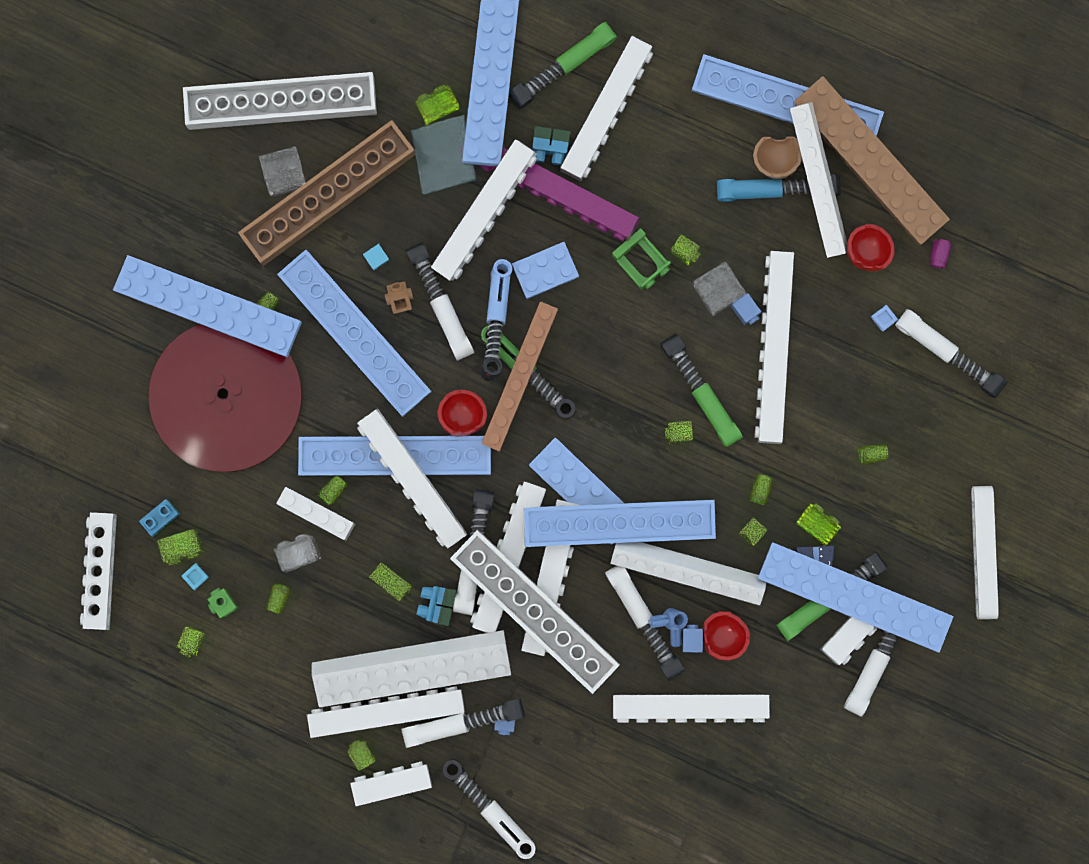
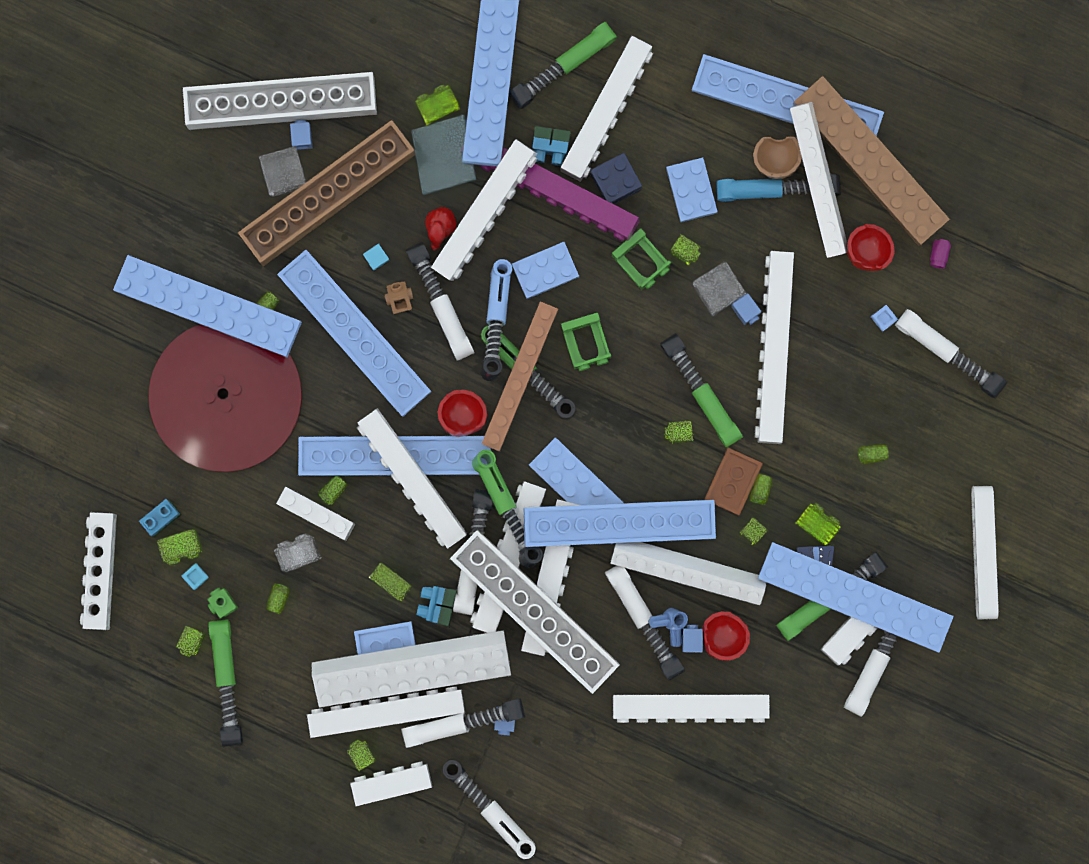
none -> piece [209,619,243,747]
none -> medium blue brick [290,120,313,150]
none -> light blue plate [354,622,415,655]
none -> red hair [425,207,456,251]
none -> piece [472,449,543,568]
none -> bright green panel [561,313,611,371]
none -> dark blue brick [590,153,642,204]
none -> light blue plate [666,158,717,223]
none -> dark orange tile [704,448,763,516]

